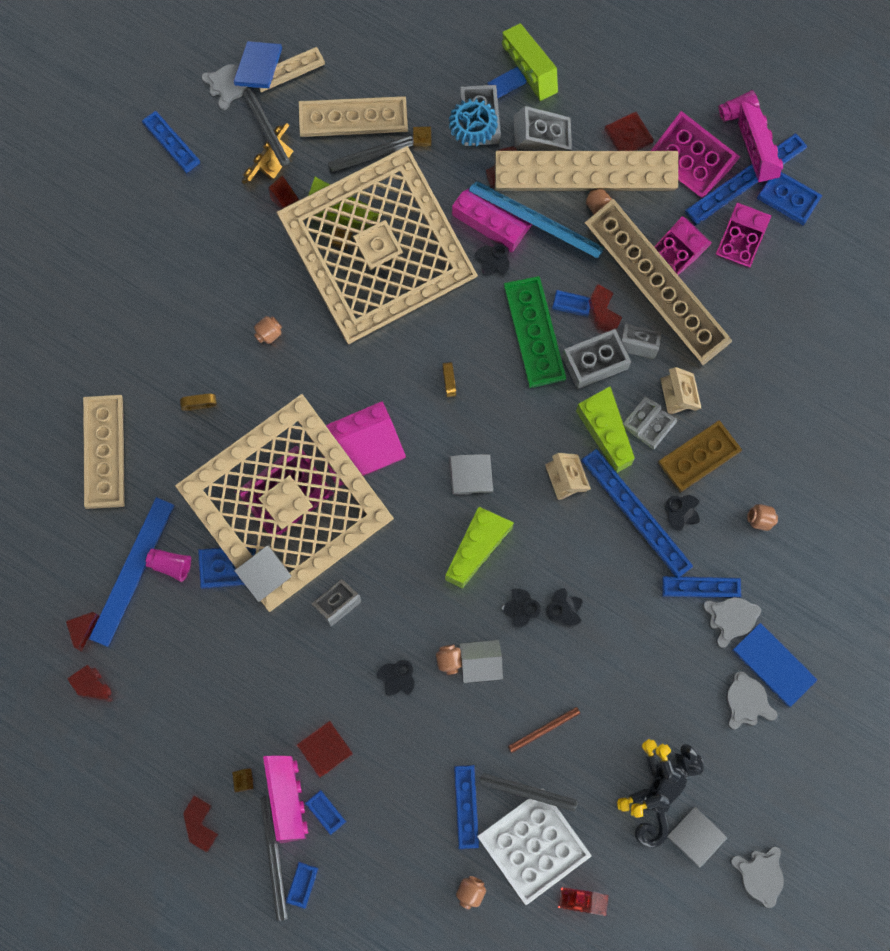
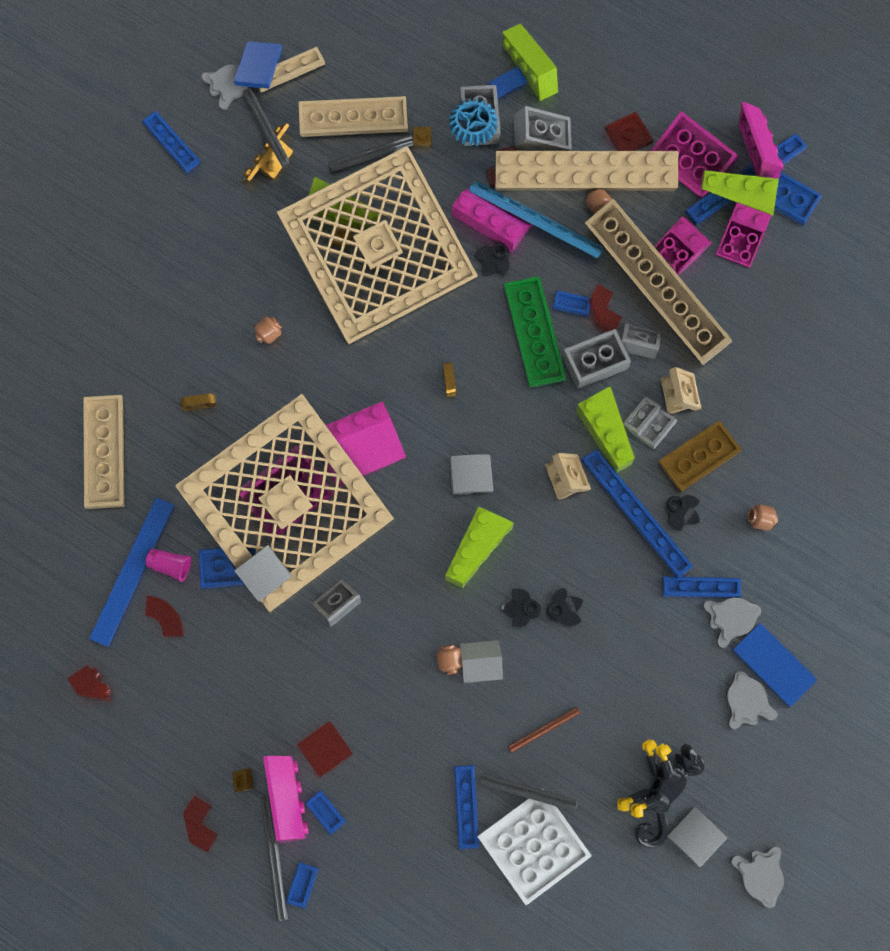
clear red slope [66,612,100,652] -> none
clear red slope [268,176,300,209] -> none
black plate [376,660,415,696] -> none
nougat head [456,876,486,909] -> none
clear red slope [558,887,609,916] -> none
dark pink plant [718,90,760,122] -> none
none -> clear red tile [145,596,184,637]
none -> lime wedge [701,170,779,216]

